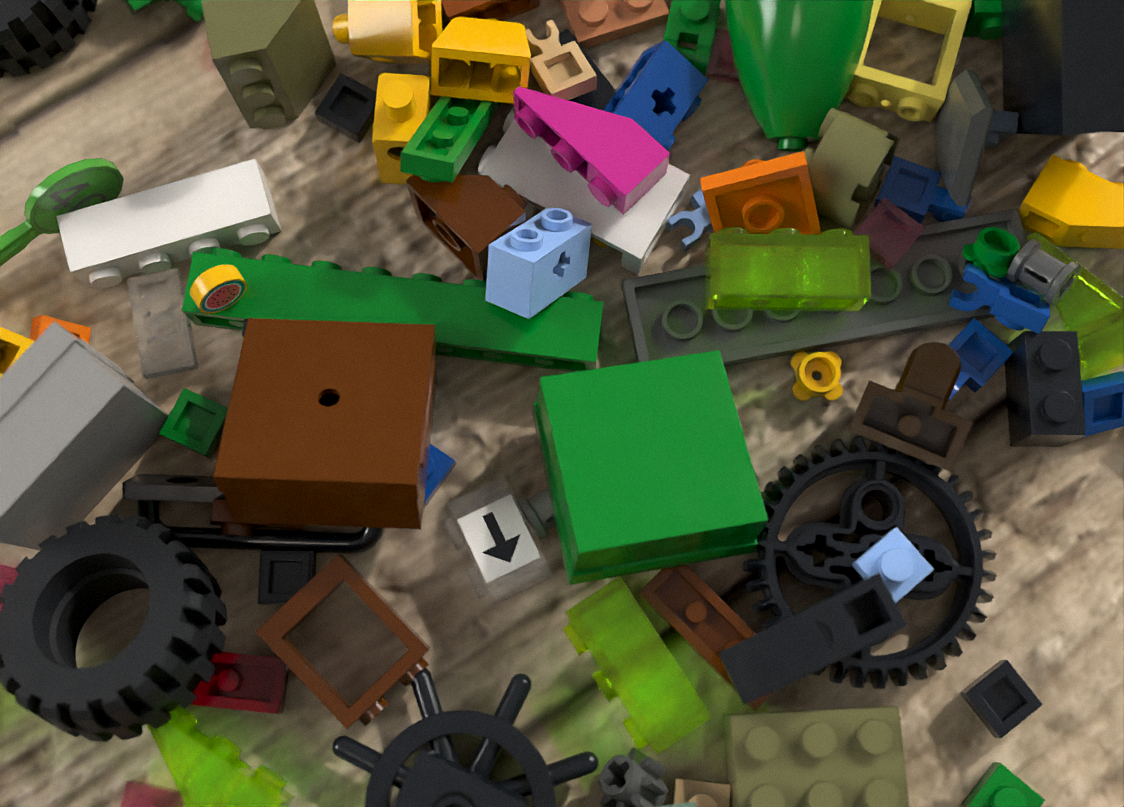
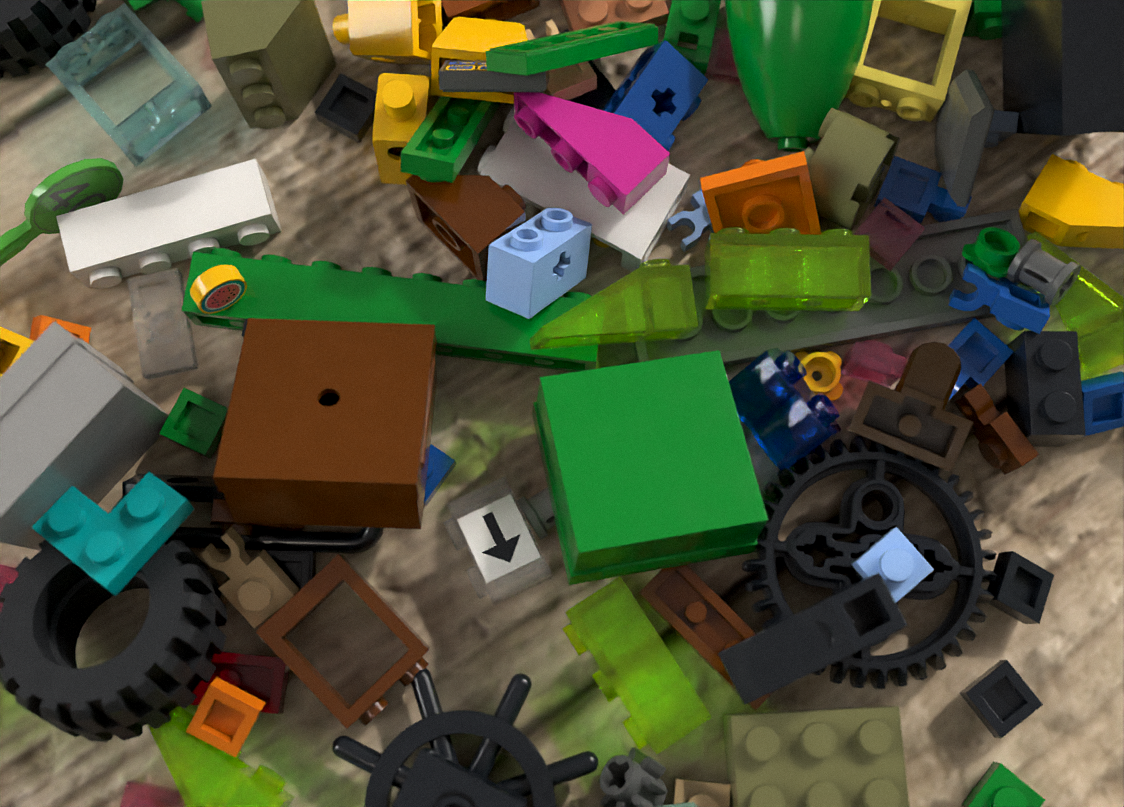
none -> teal plate [31,471,195,596]
none -> clear light blue window [46,3,212,167]
none -> orange plate [186,677,266,758]
none -> tan plate [199,526,299,628]
none -> dark grey tile [439,60,550,92]
none -> green tile [486,21,658,76]
none -> clear neon green slope [530,259,699,350]
none -> clear blue brick [729,348,842,471]
none -> clear pink plate [841,340,907,388]
none -> reddish brown plate [954,384,1039,475]
none -> black plate [987,551,1054,624]

